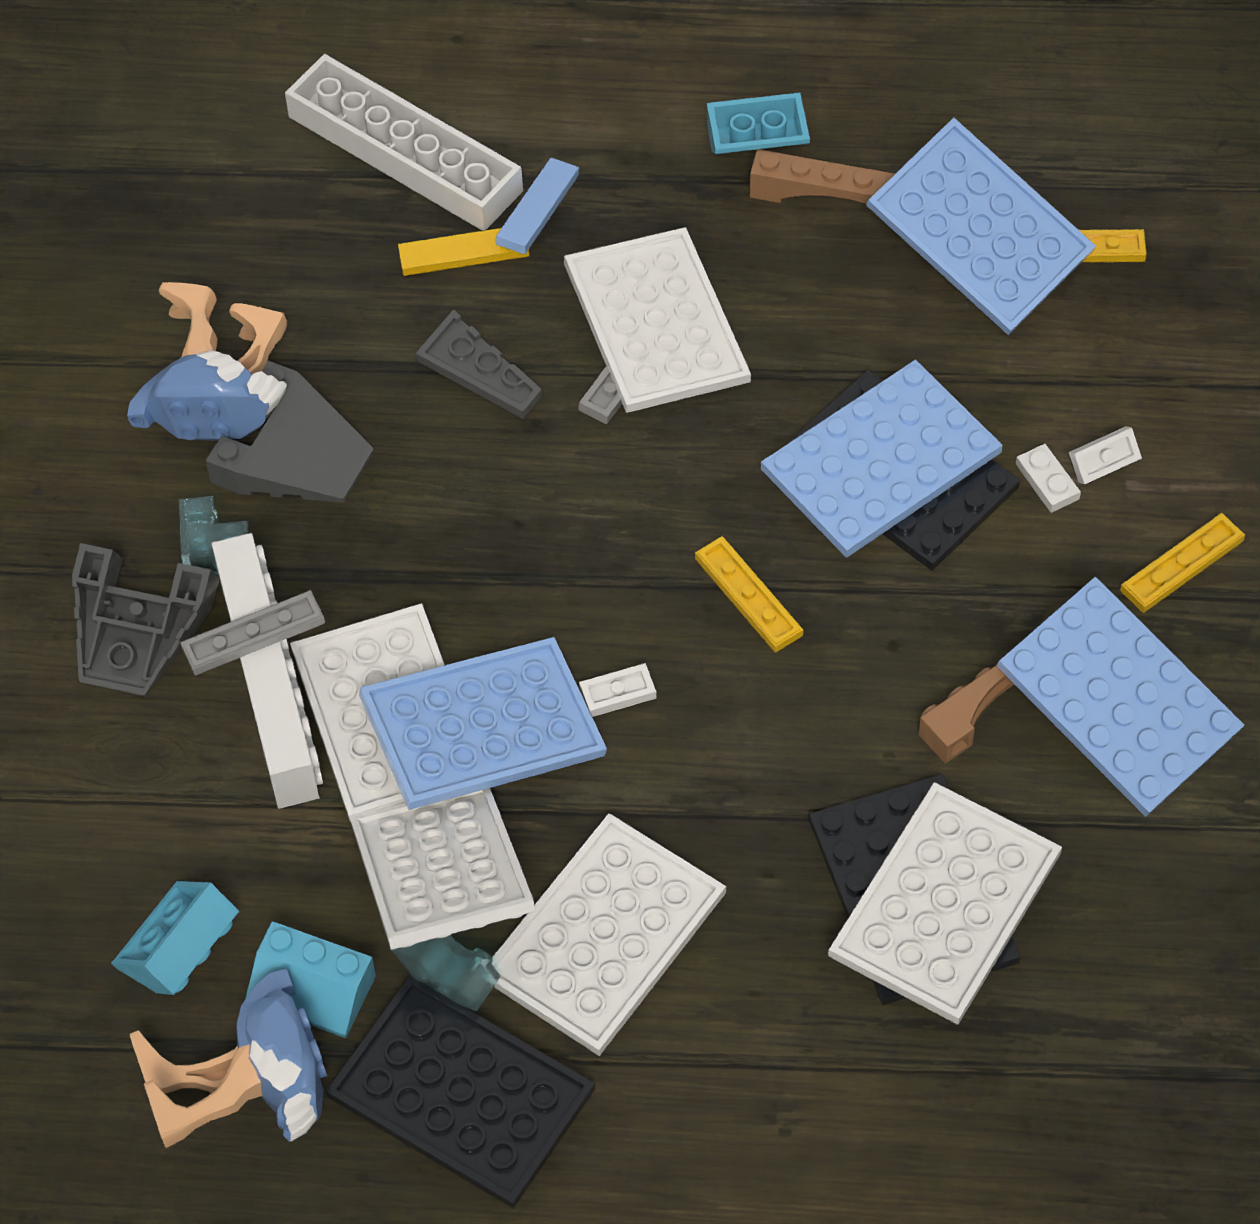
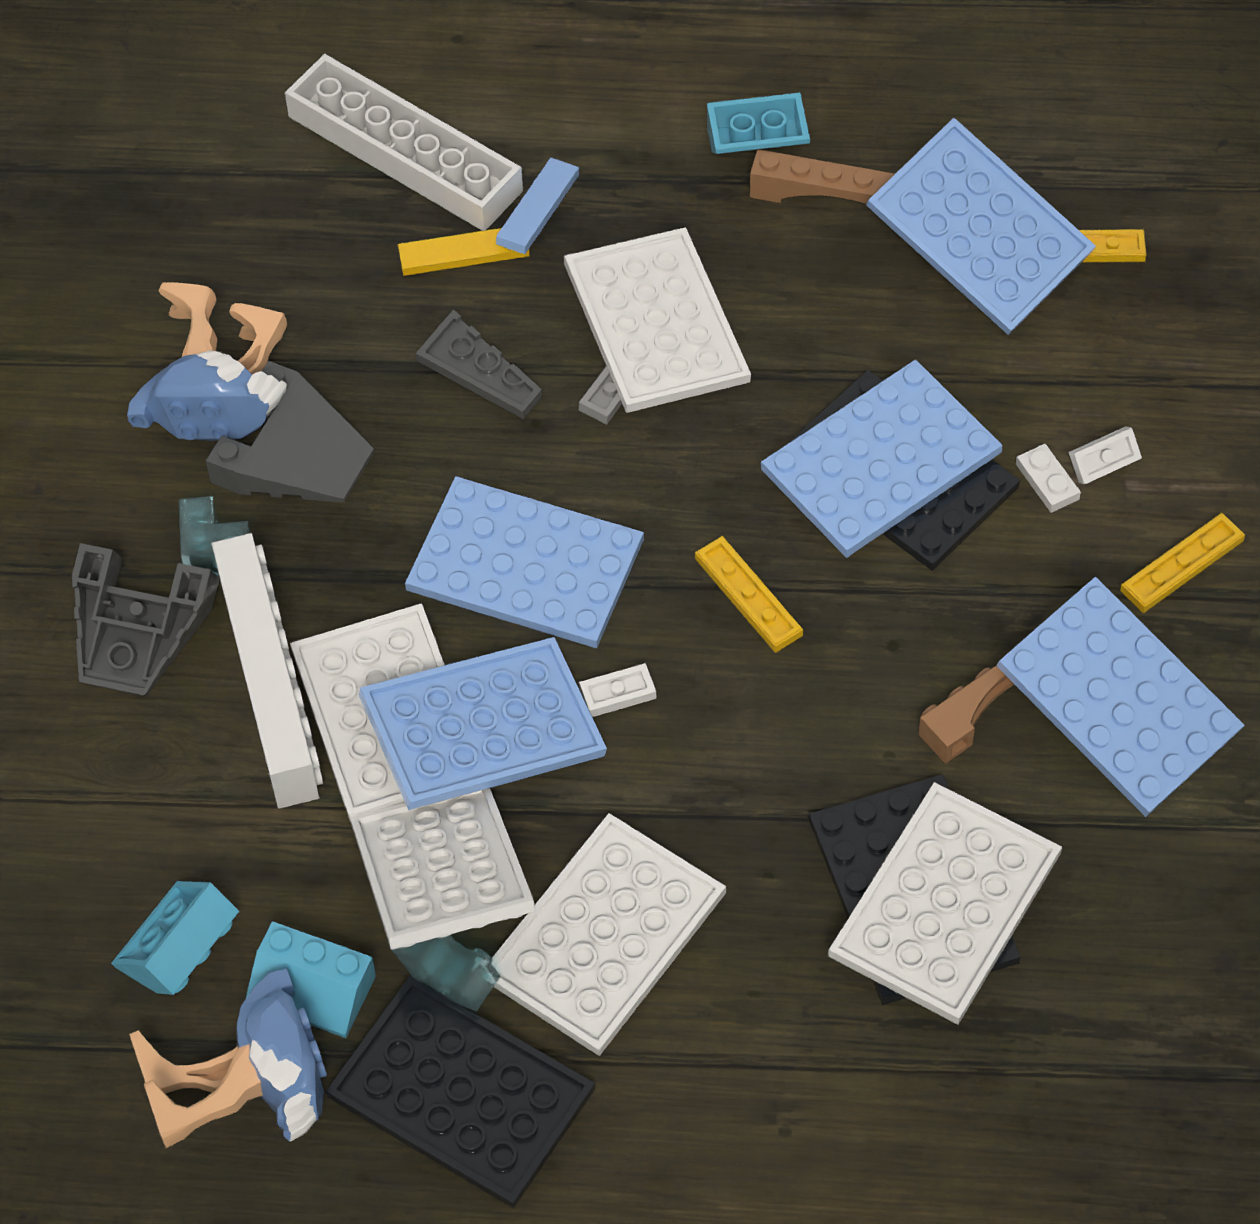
light grey tile [180,590,325,676] -> none
none -> light blue plate [405,476,644,648]

